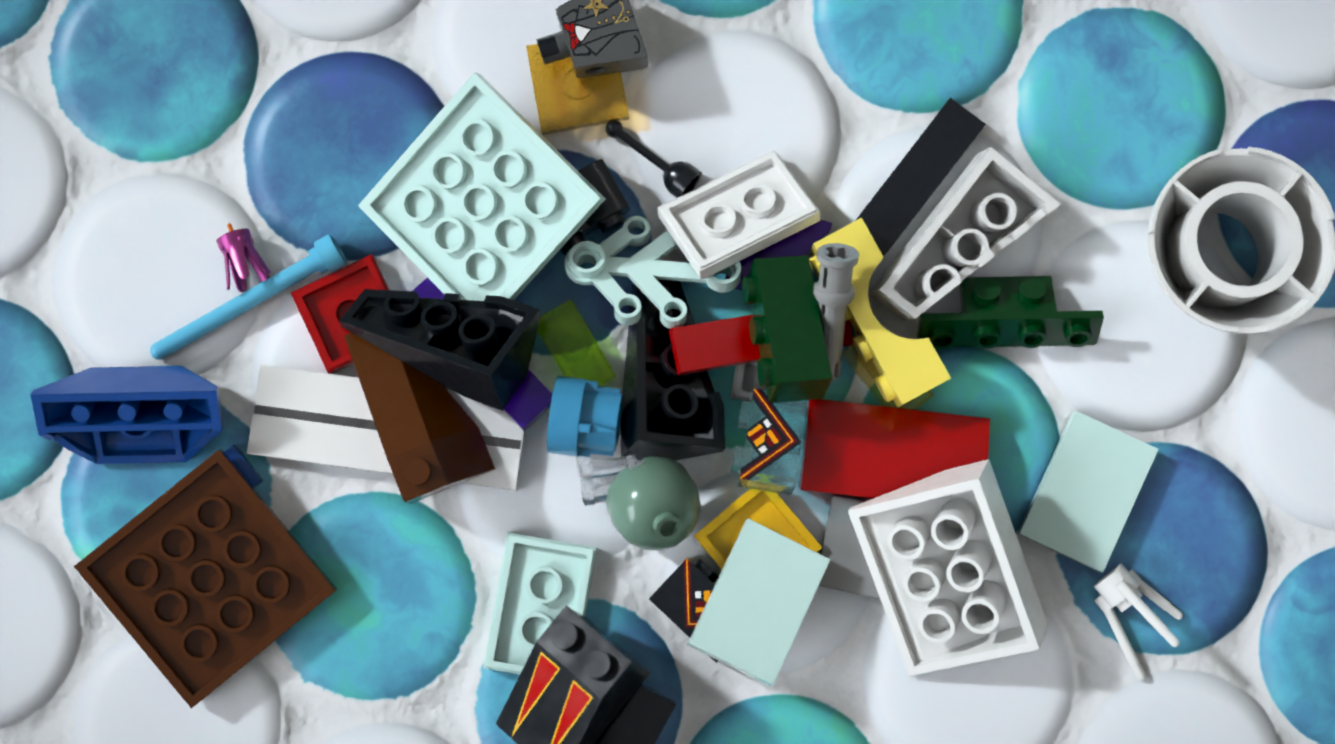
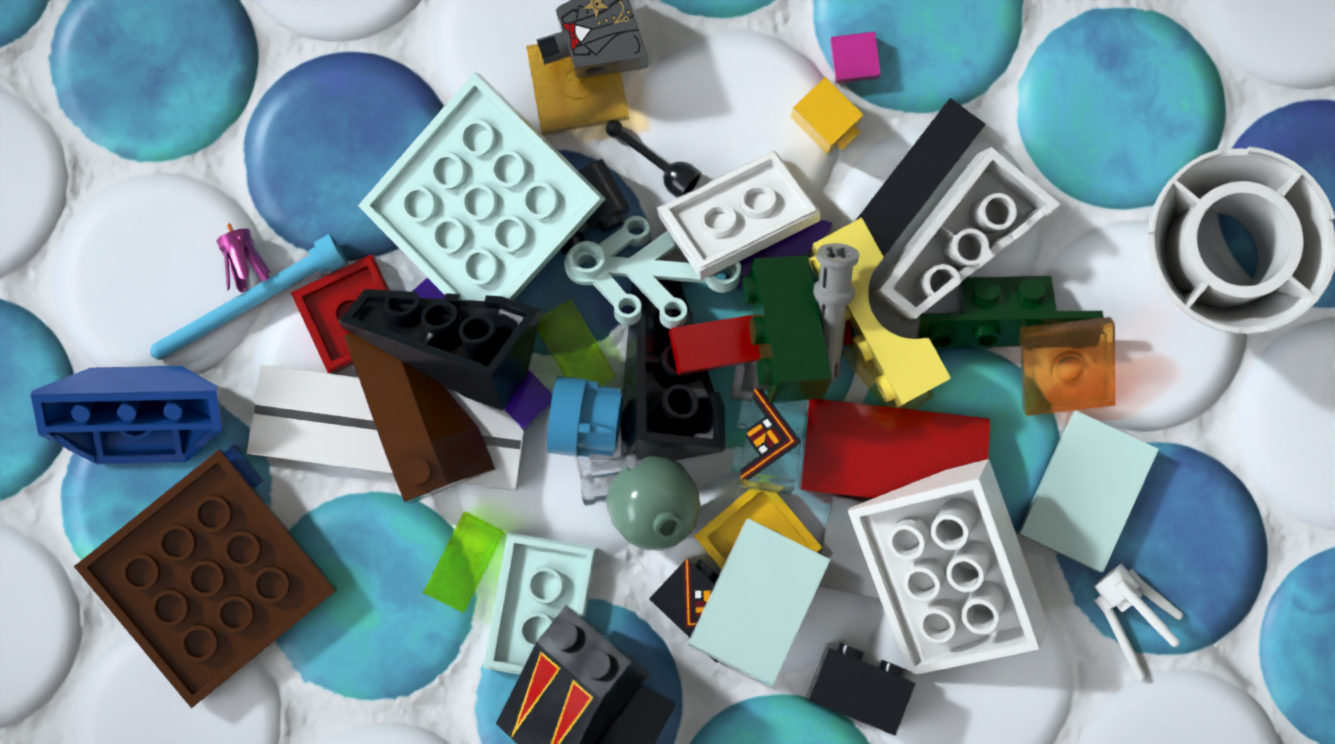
none -> clear neon green plate [423,511,506,613]
none -> yellow brick [791,77,863,155]
none -> black brick [806,642,916,736]
none -> dark pink tile [830,32,881,84]
none -> clear orange tile [1020,317,1116,416]

